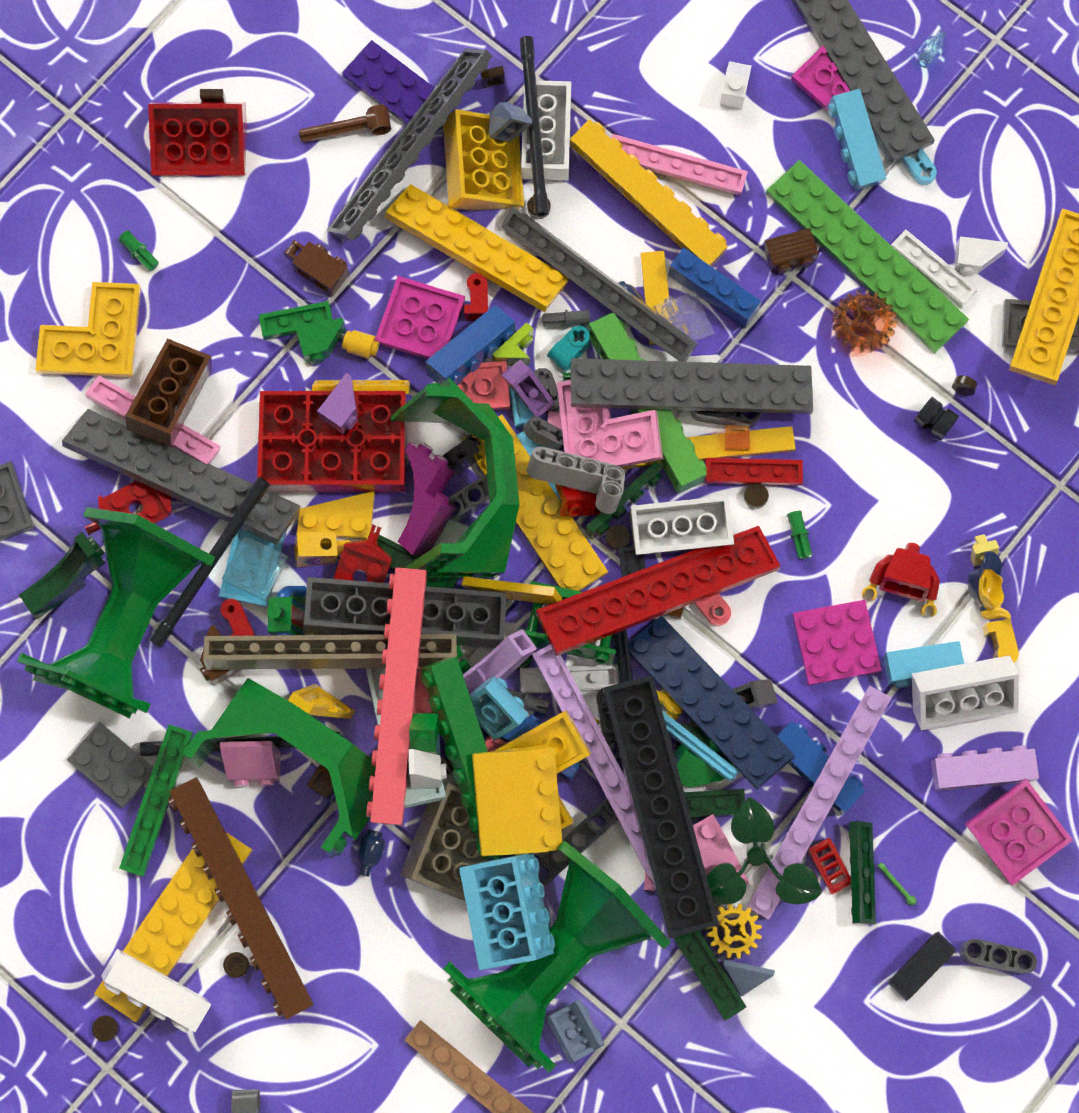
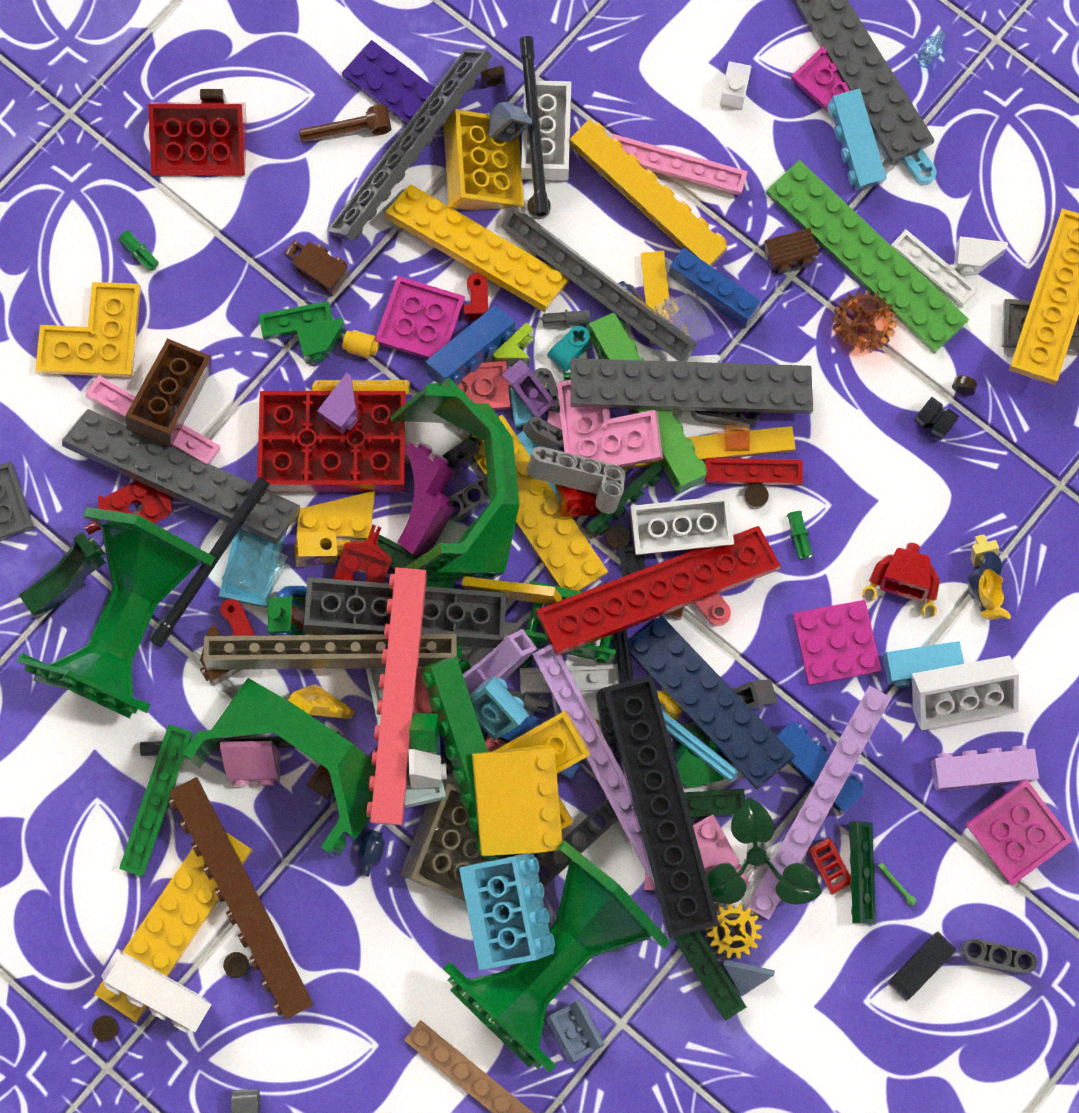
dark grey plate [67,722,154,808] -> none
yellow leg [982,619,1019,663] -> none

